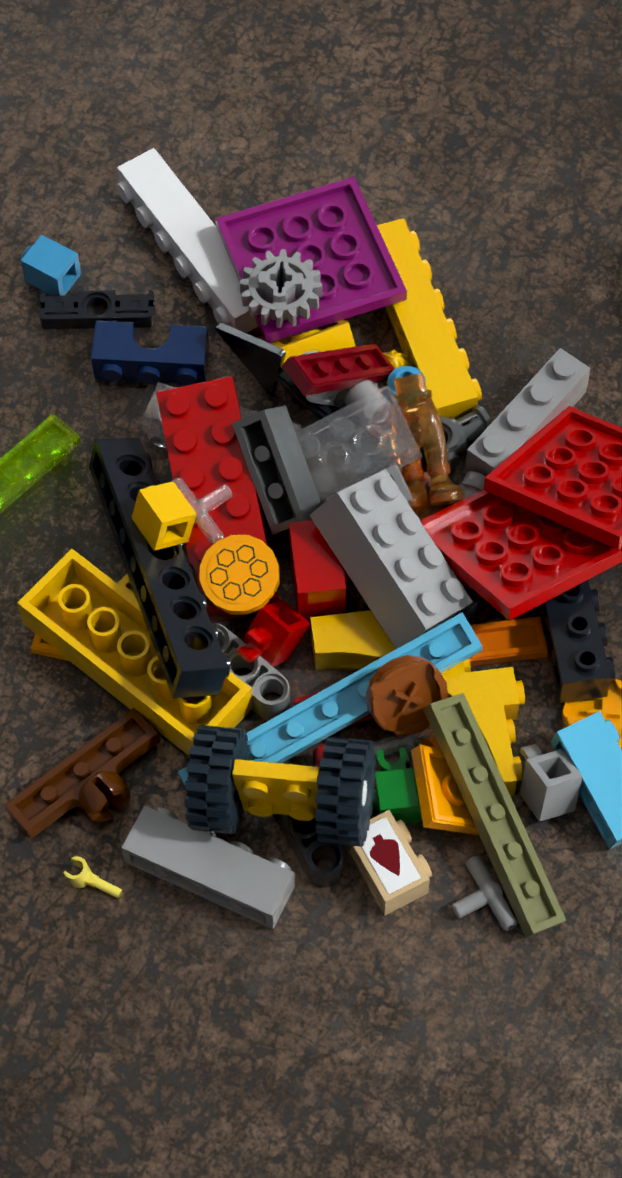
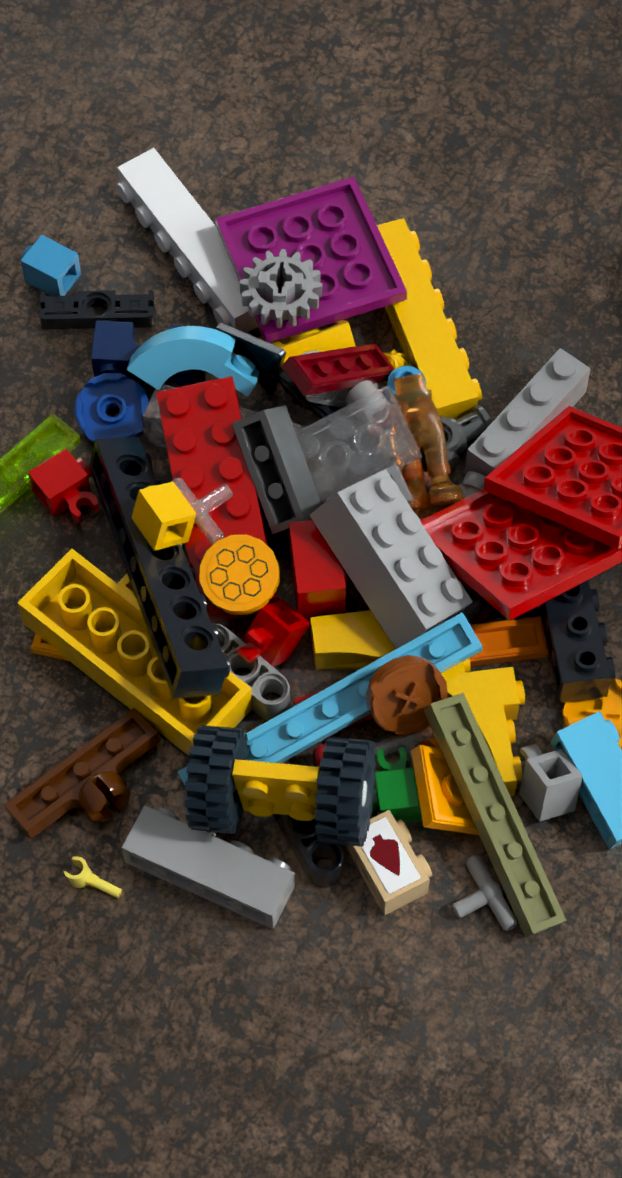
none -> red brick [28,448,100,524]
none -> blue plate [74,373,150,444]
none -> medium azure arch [126,326,259,397]

